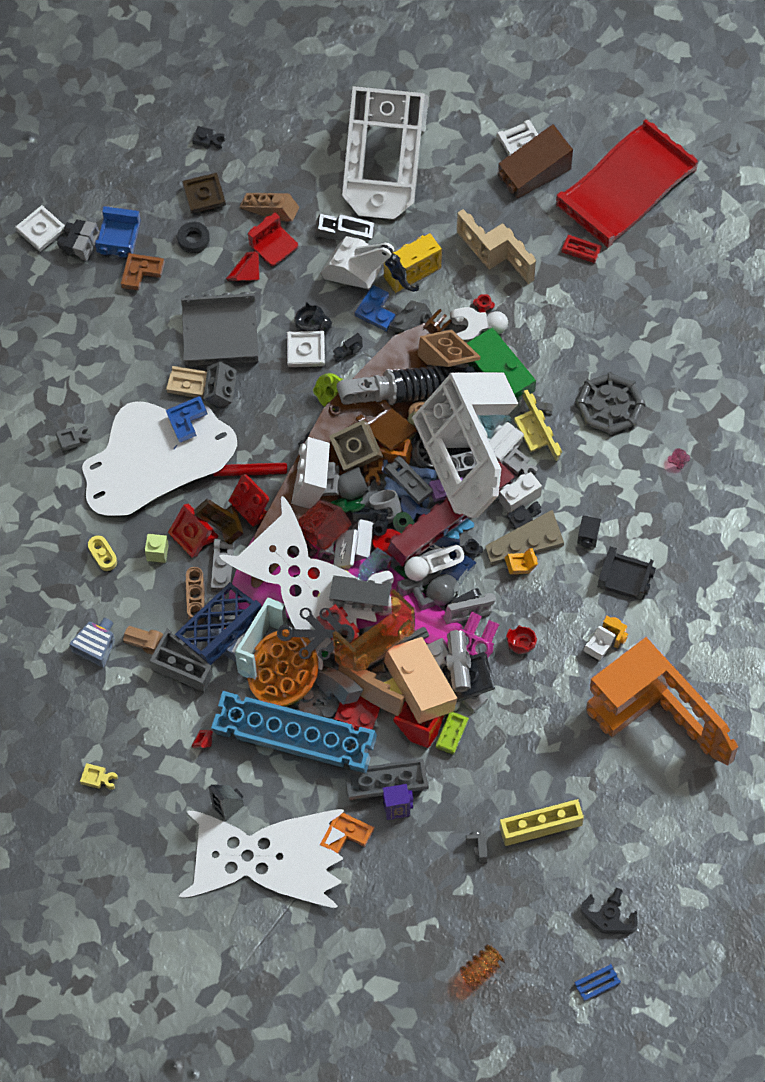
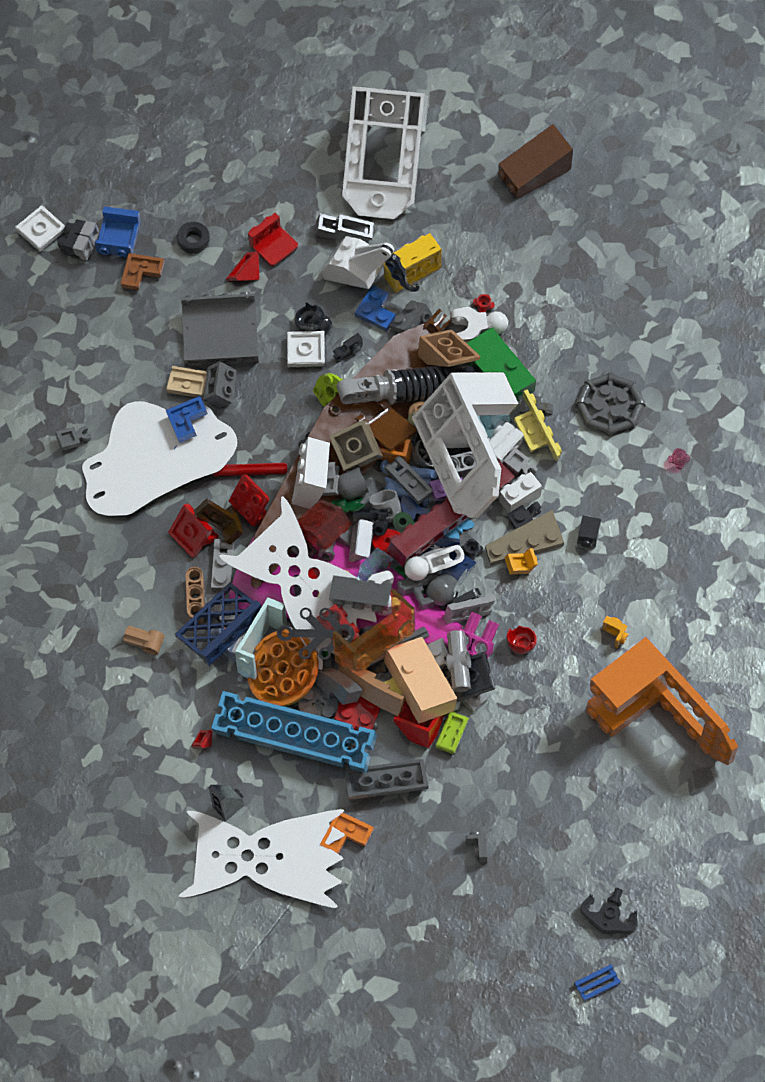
sand blue torso [69,618,115,668] -> none
light yellow plate [80,763,118,789] -> none
light yellow plate [88,536,117,571] -> none
yellowish green brick [145,534,169,563] -> none
dark grey wedge [150,628,213,692] -> none
dark brown plate [182,173,226,214] -> none
black plate [192,126,226,149] -> none
medium nougat slope [240,193,299,221] -> none
light grey slope [333,529,358,571] -> none
reddish brown plate [363,454,384,486] -> none
dark purple brick [383,784,414,820] -> none
tan bracket [457,209,536,284] -> none
clear orange piece [460,945,505,990] -> none
white plate [496,120,538,155] -> none
light yellow brick [499,799,584,846] -> none
red panel [556,119,698,248] -> none
red tile [561,235,602,264] -> none
white bracket [583,626,615,660] -> none
black panel [597,546,656,601] -> none

